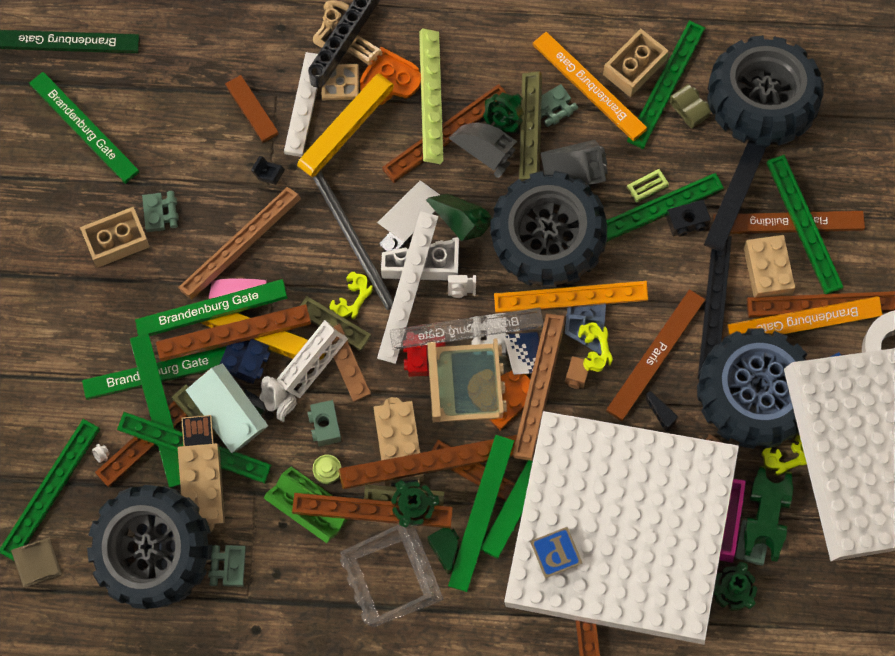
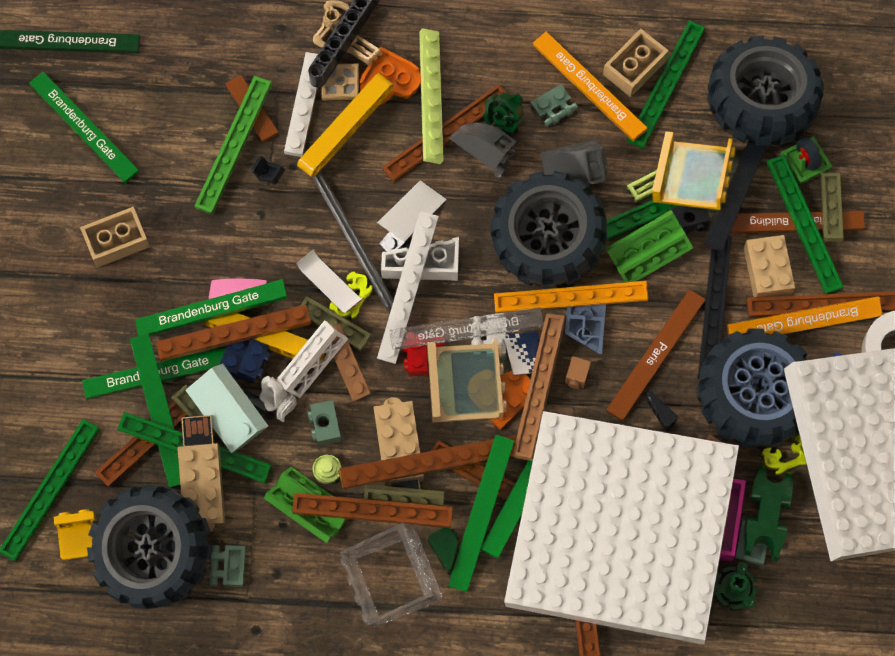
dark tan piece [11,537,62,588] -> none
white plate [92,444,110,463] -> none
sand green plate [142,191,179,232] -> none
medium nougat plate [178,187,301,300] -> none
dark green piece [391,480,439,528] -> none
dark green slope [426,194,492,241] -> none
white plate [448,275,476,298] -> none
olive plate [519,71,542,181] -> none
piece [530,527,583,578] -> none
neon yellow helmet [578,322,613,372] -> none
olive brick [669,84,711,129] -> none
none -> yellow bracket [54,509,97,560]
none -> bright green plate [195,76,272,215]
none -> white sticker [297,249,364,313]
none -> bright green slope [605,210,693,283]
none -> clear light blue panel [652,132,736,210]
none -> bright green plate [781,136,832,185]
none -> olive plate [820,173,844,242]

